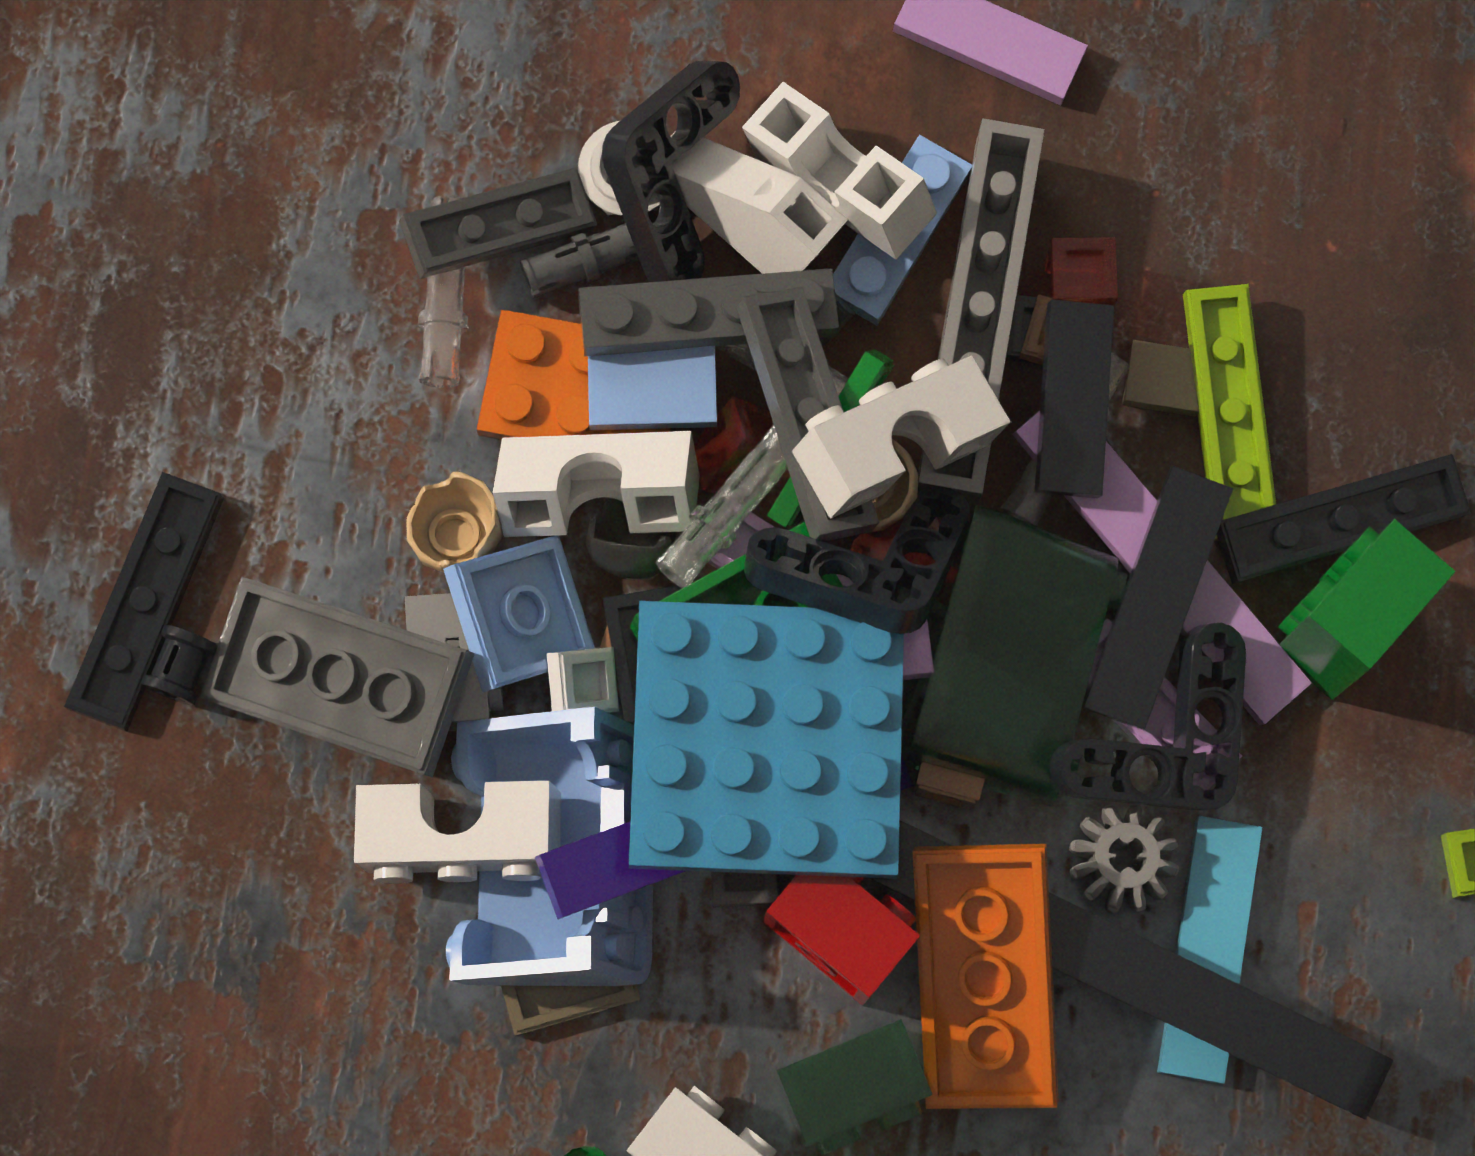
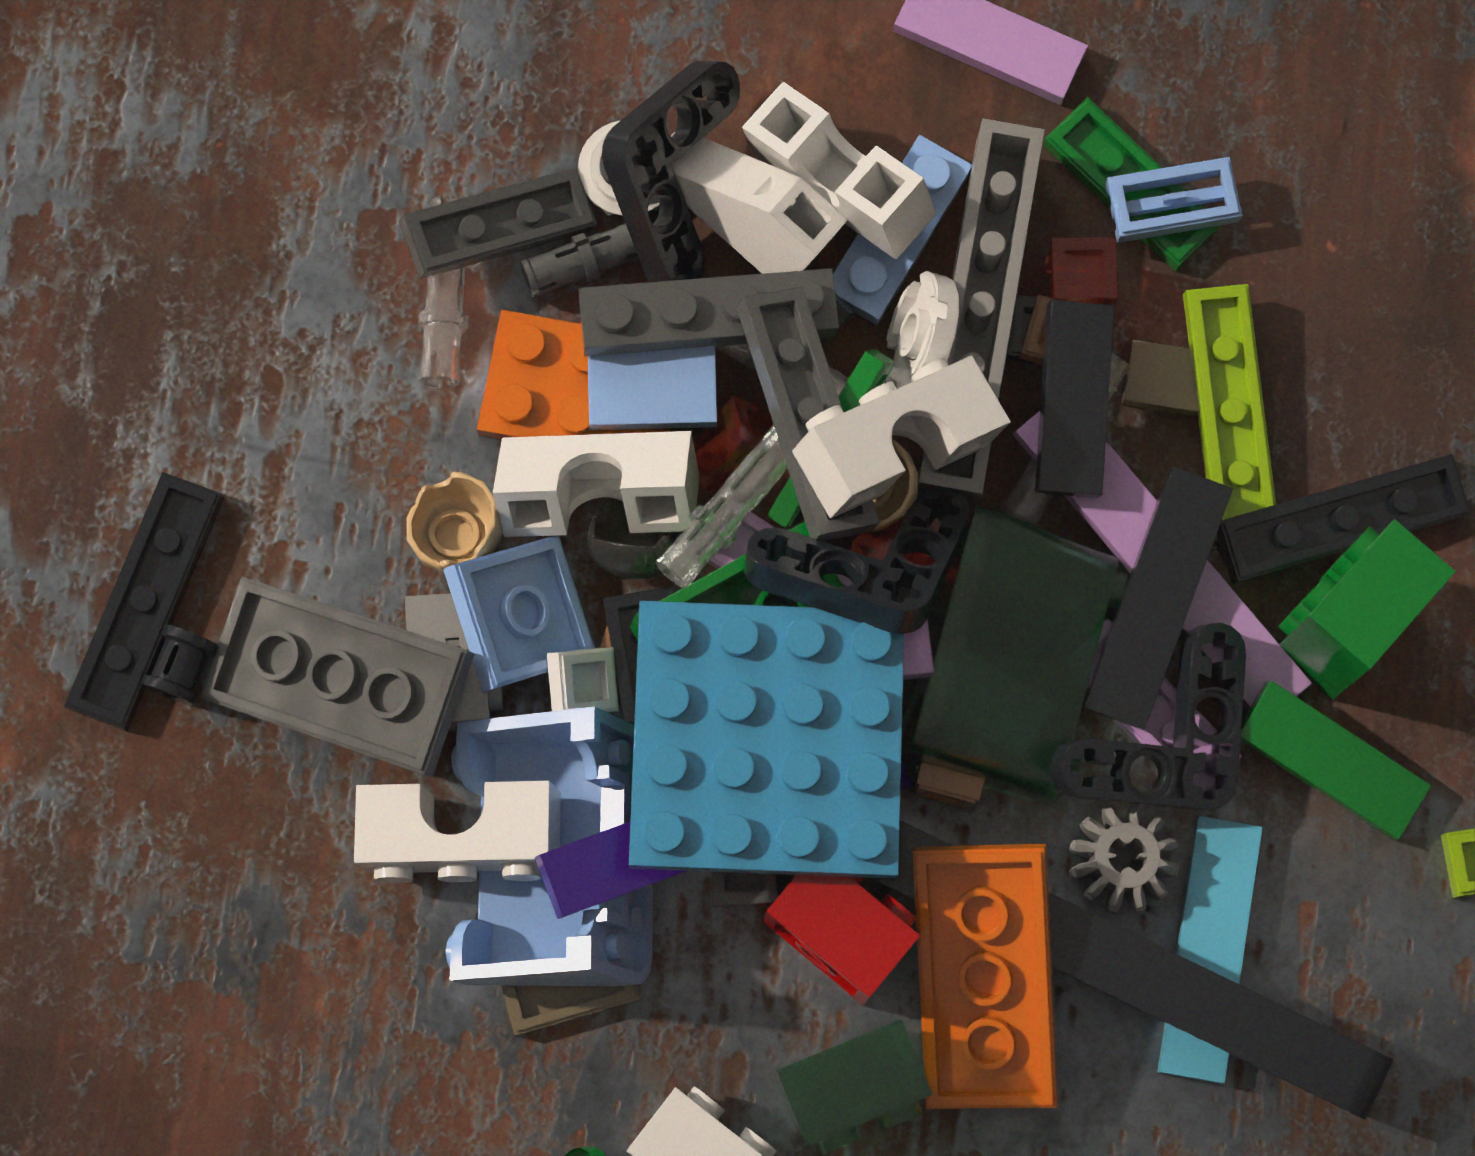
none -> white tile [886,271,959,389]
none -> green tile [1043,97,1221,272]
none -> light blue tile [1105,157,1243,243]
none -> green tile [1240,681,1431,840]

